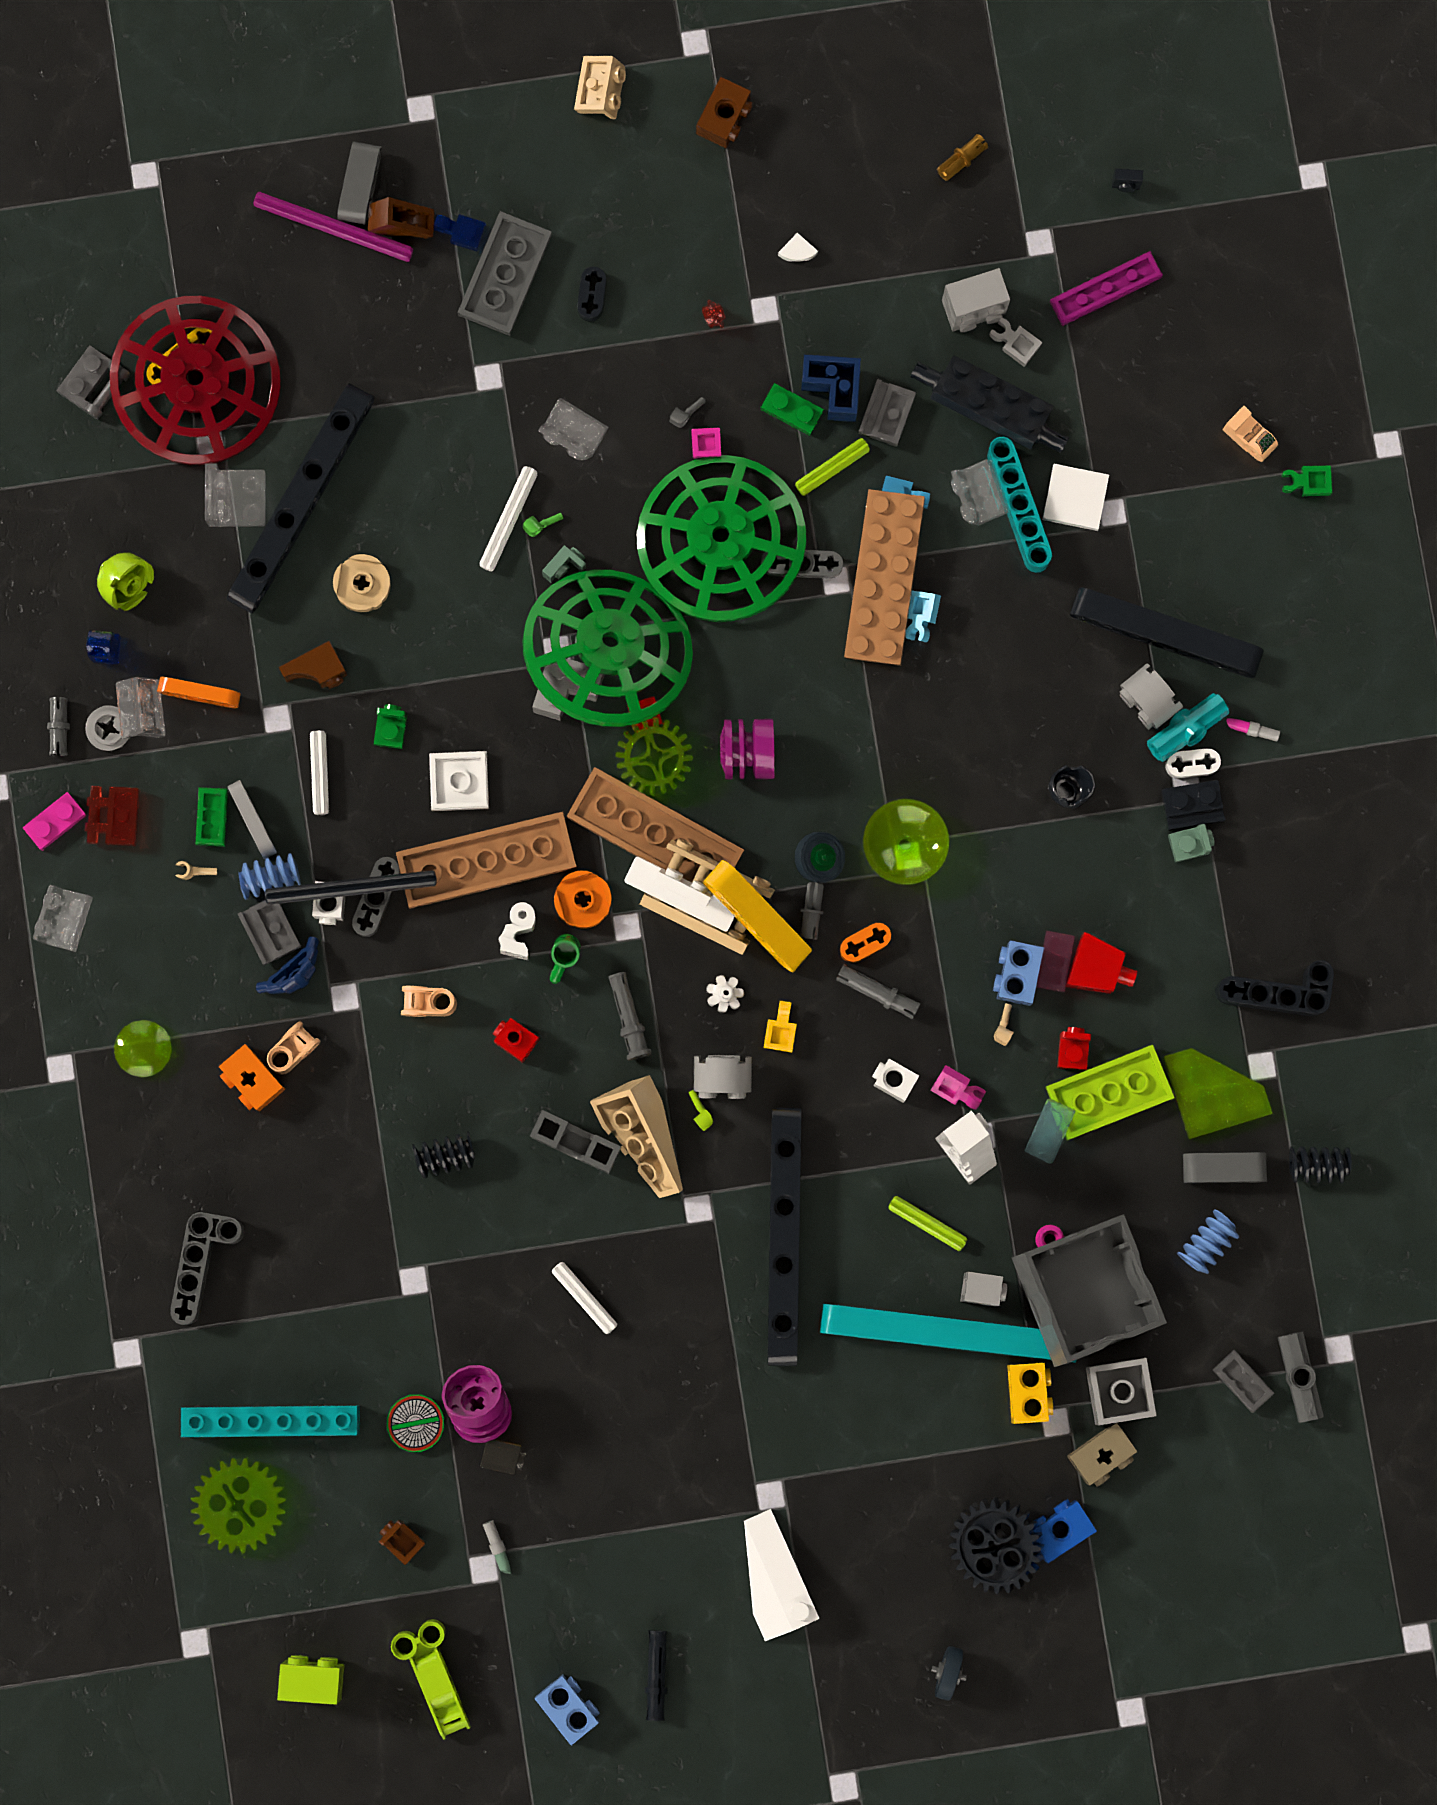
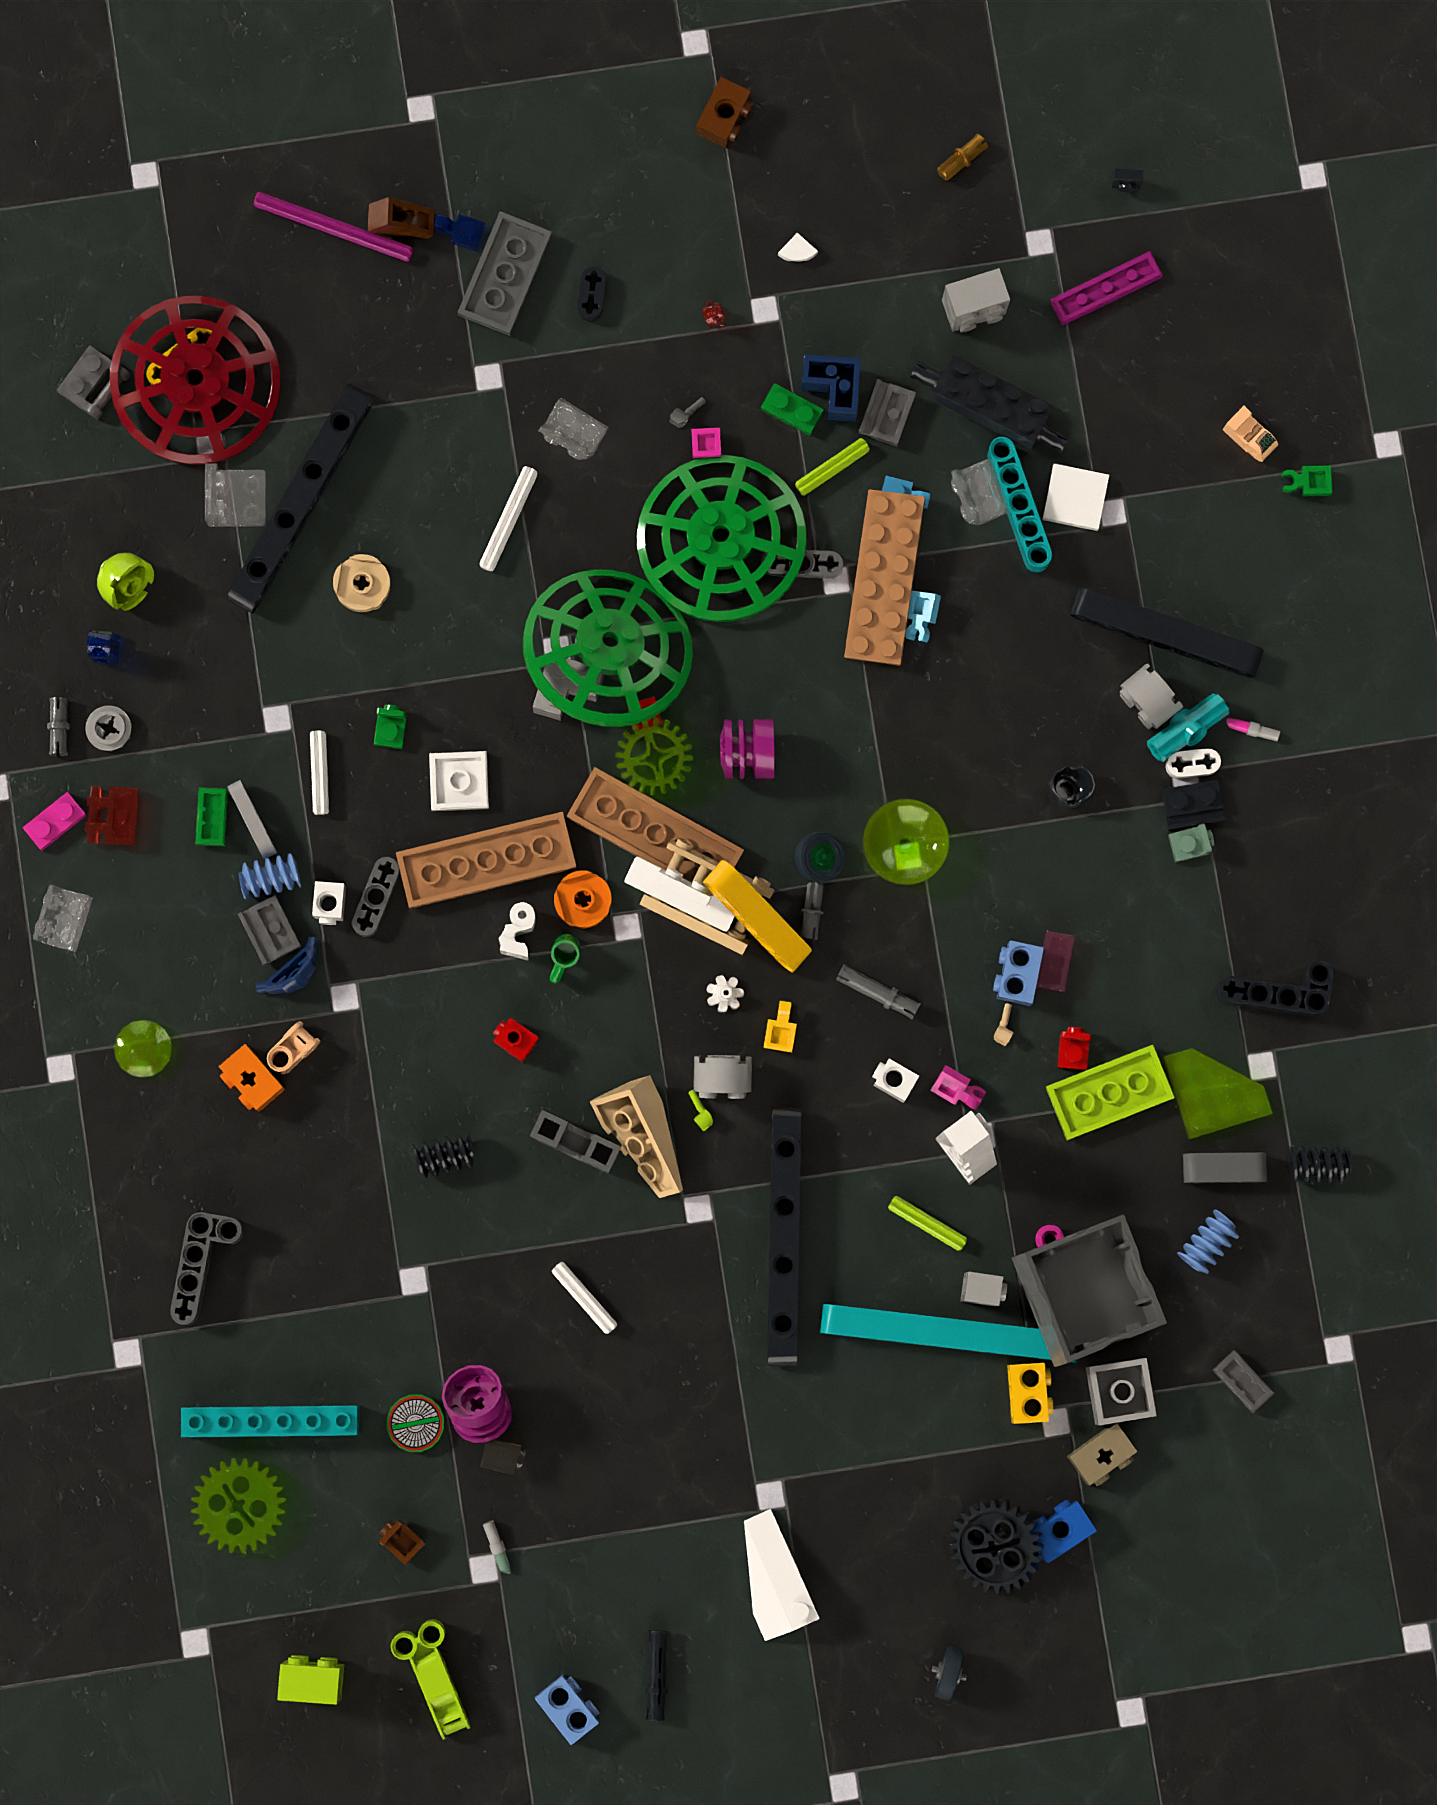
clear bracket [116,677,165,738] -> none
orange beam [157,677,241,708] -> none
tan hand [176,861,217,880] -> none
black axle [265,870,437,905] -> none
reddish brown arch [279,641,347,689] -> none
dark grey beam [337,141,382,225] -> none
light nougat piece [401,986,457,1017] -> none
bright green hand [523,513,563,537] -> none
sand green bracket [542,545,586,583] -> none
tan bracket [574,56,626,119] -> none
dark grey pin [608,972,652,1061] -> none
orange beam [840,923,891,963] -> none
light grey plate [989,318,1042,367] -> none
clear light blue plate [1025,1098,1076,1164] -> none
red torso [1065,932,1137,994] -> none
dark grey piece [1277,1332,1324,1423] -> none

